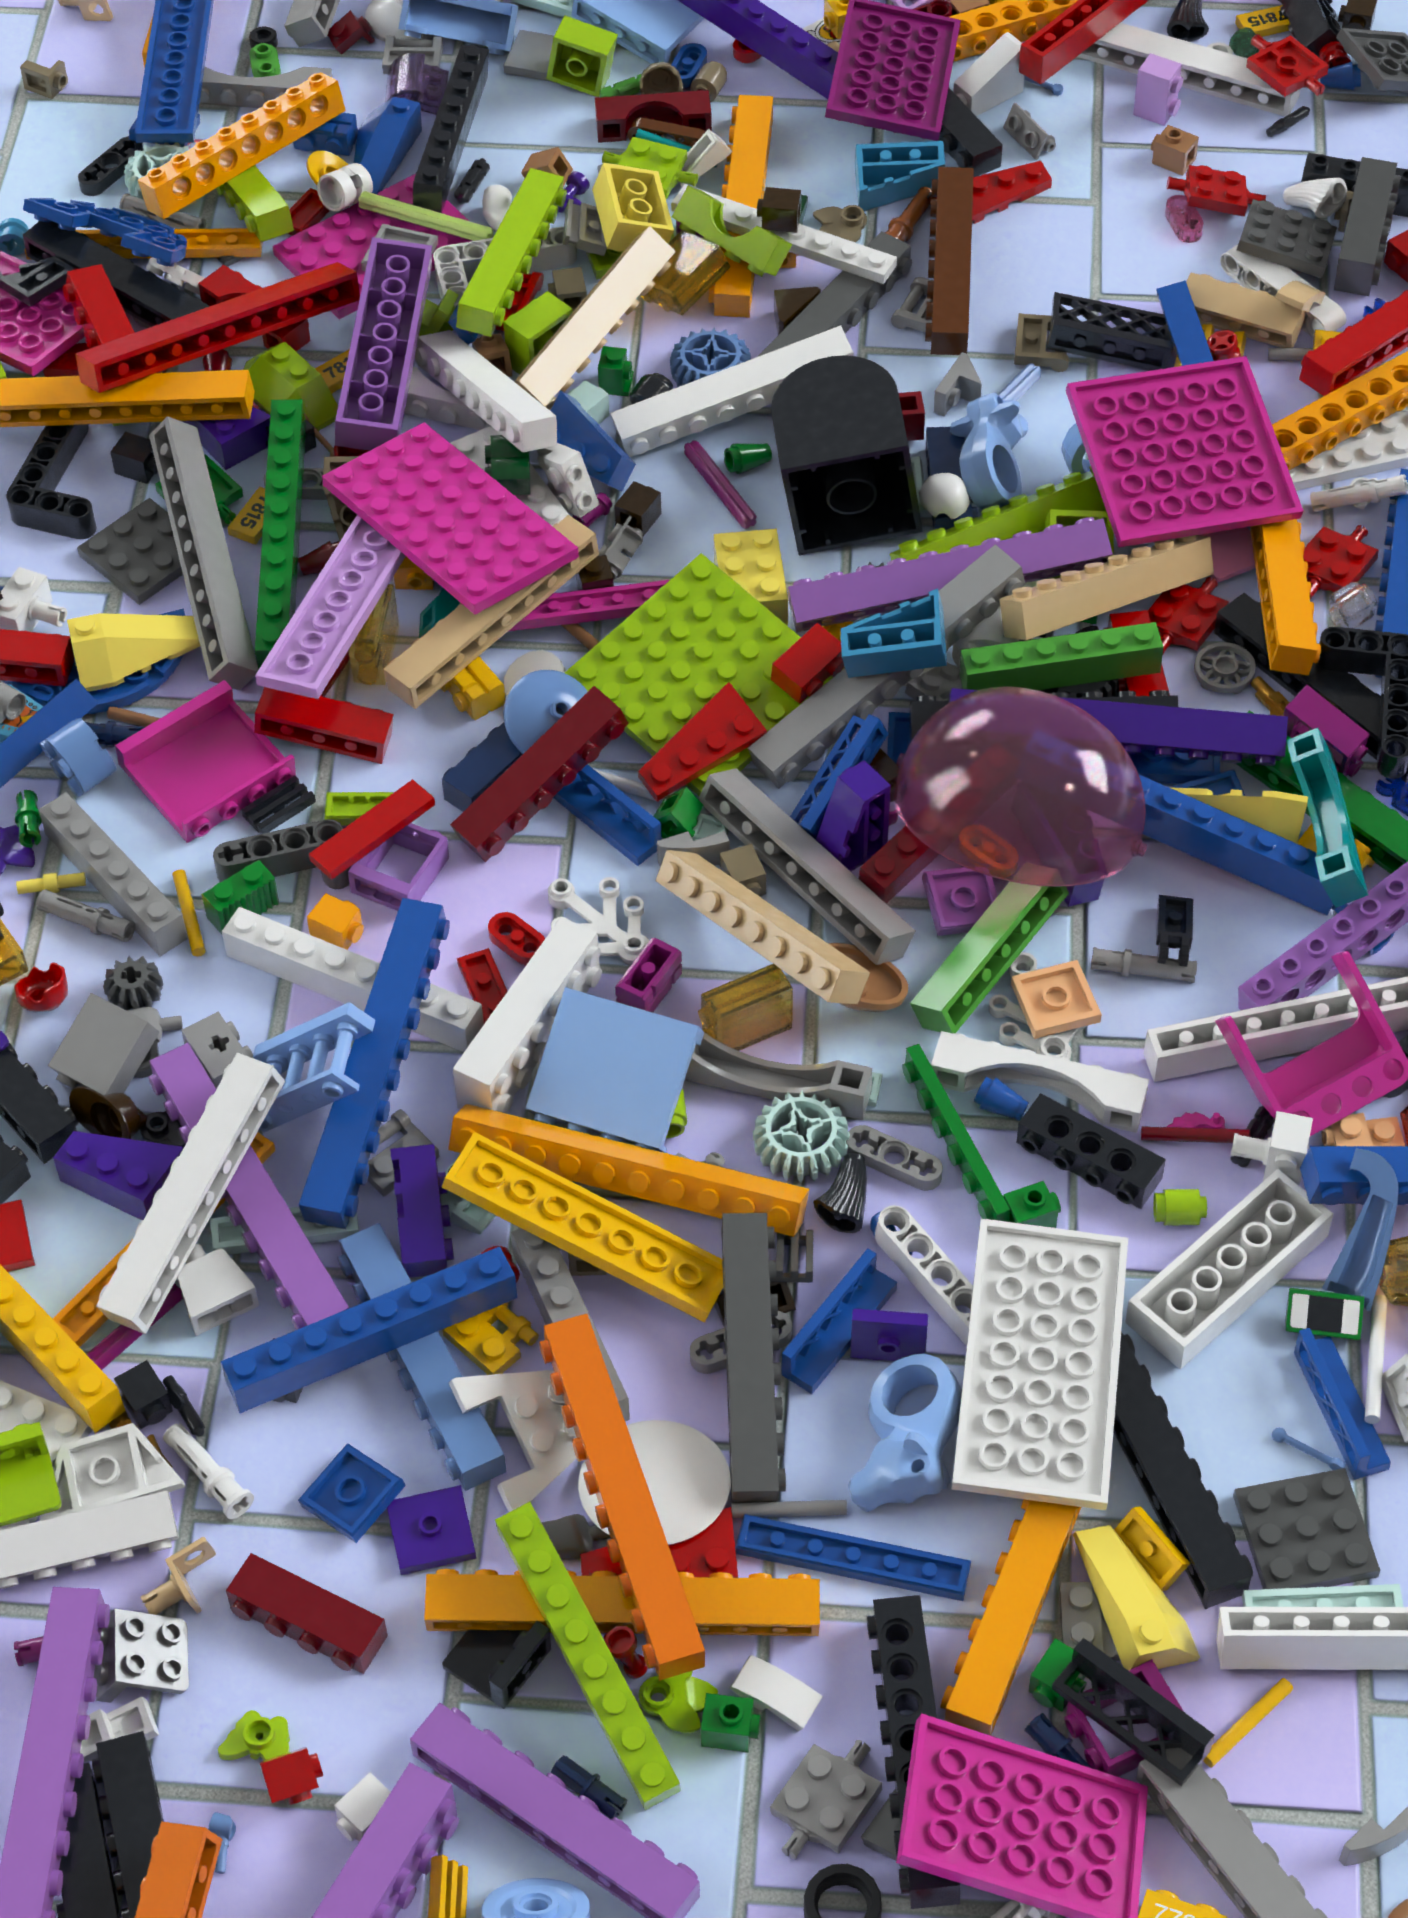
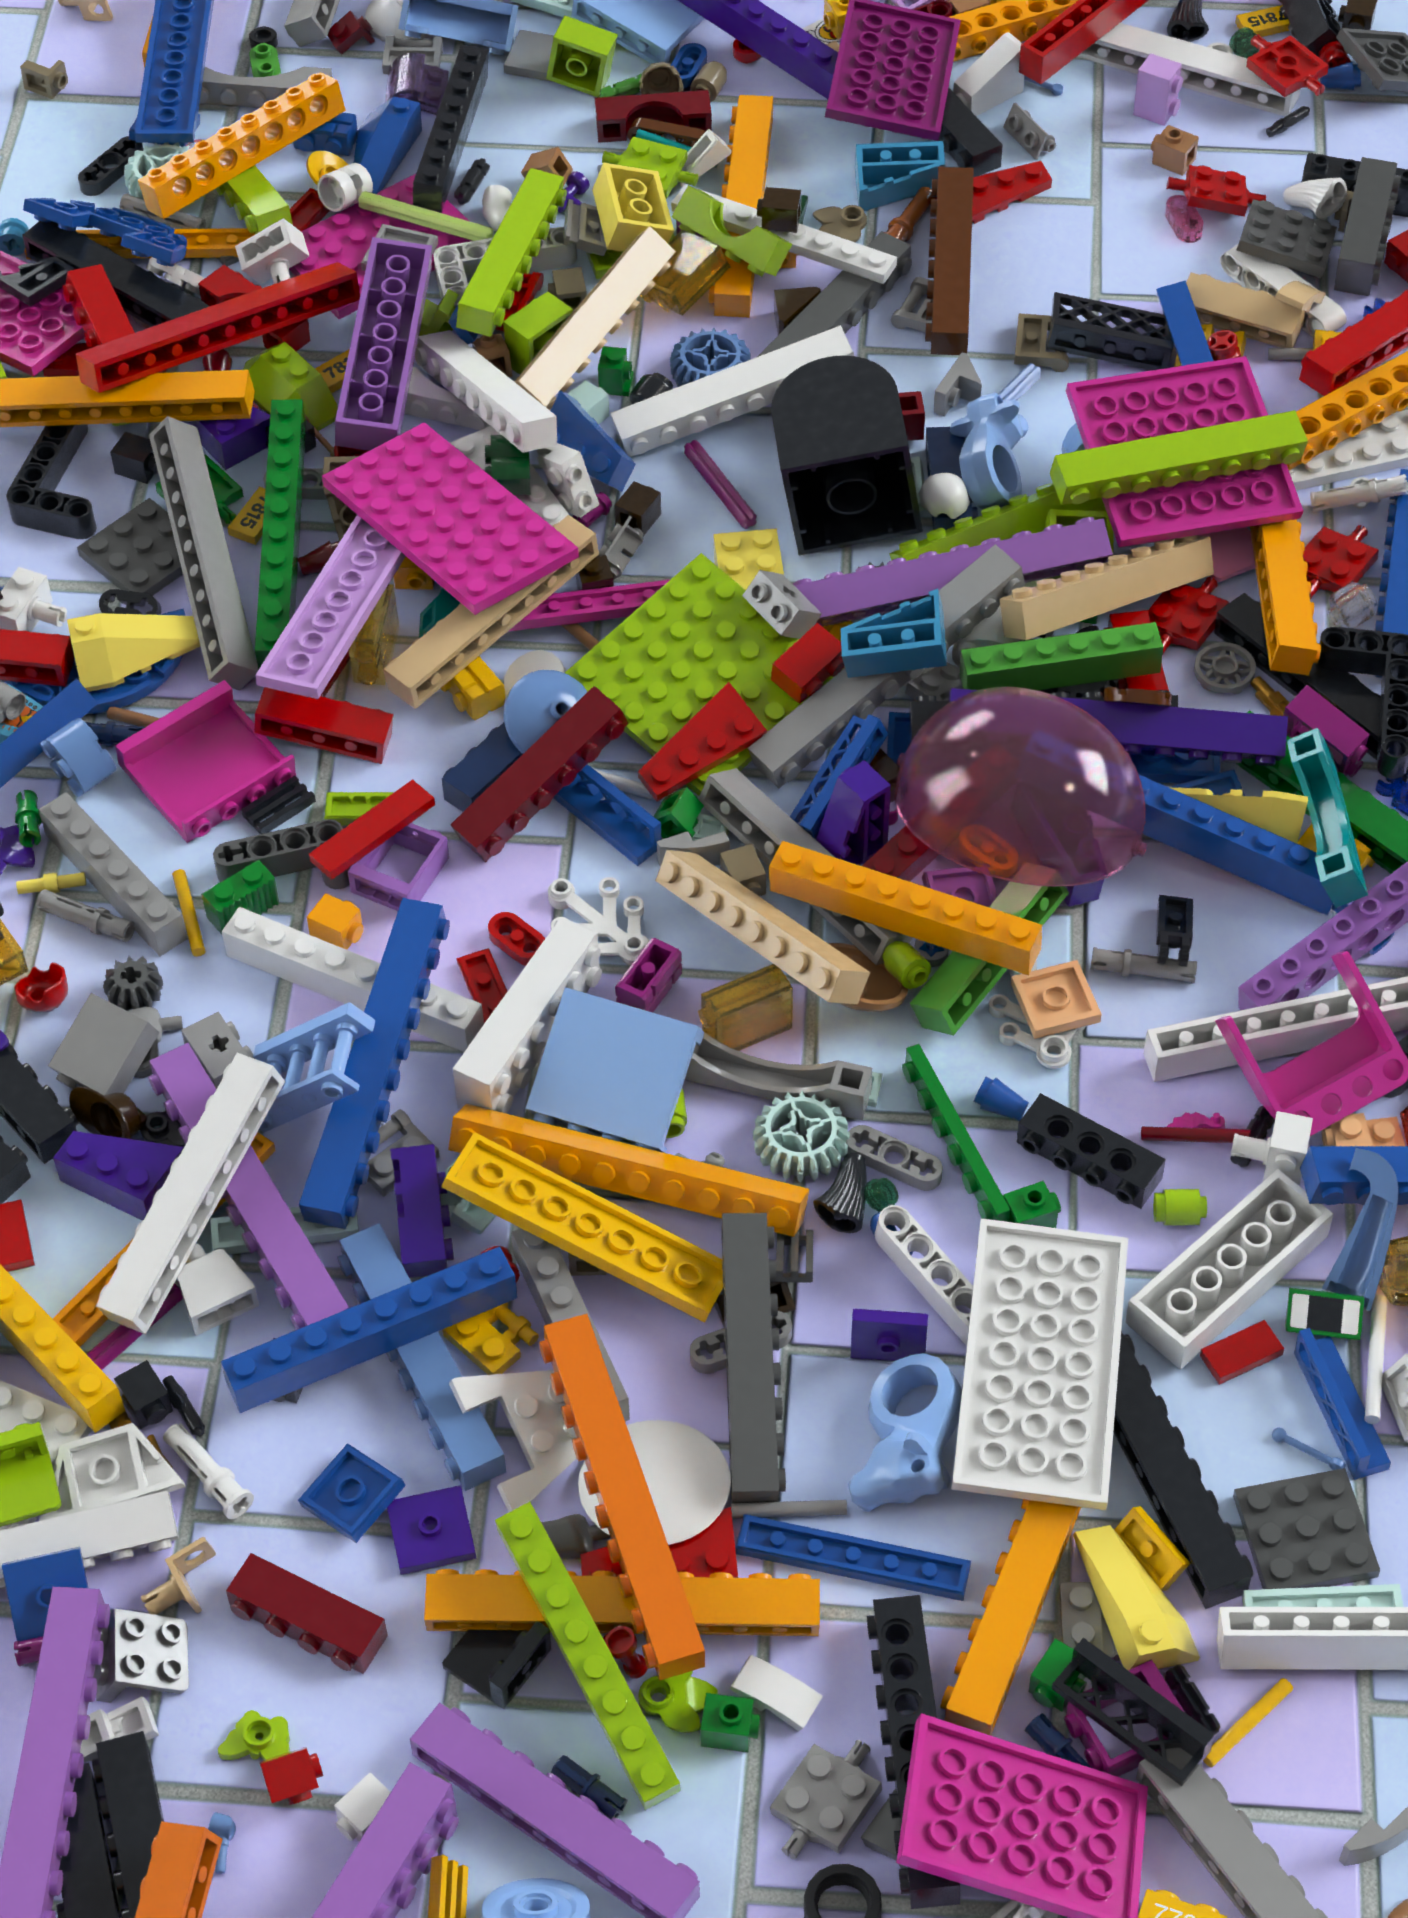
green cone [724,443,772,474] -> none
blue fence [782,1248,897,1394] -> none
white arch [931,1031,1149,1133] -> none
none -> blue plate [2,1547,89,1641]
none -> black beam [99,589,161,615]
none -> white brick [235,218,310,284]
none -> light grey brick [742,570,822,639]
none -> light orange brick [769,841,1042,976]
none -> clear green plate [865,1178,899,1212]
none -> lime brick [882,941,931,989]
none -> dark grey tile [914,939,949,967]
none -> lime brick [1049,410,1308,505]
none -> reddish brown tile [1104,687,1172,706]
none -> black axle [1165,1665,1221,1735]
none -> red tile [1200,1320,1285,1385]

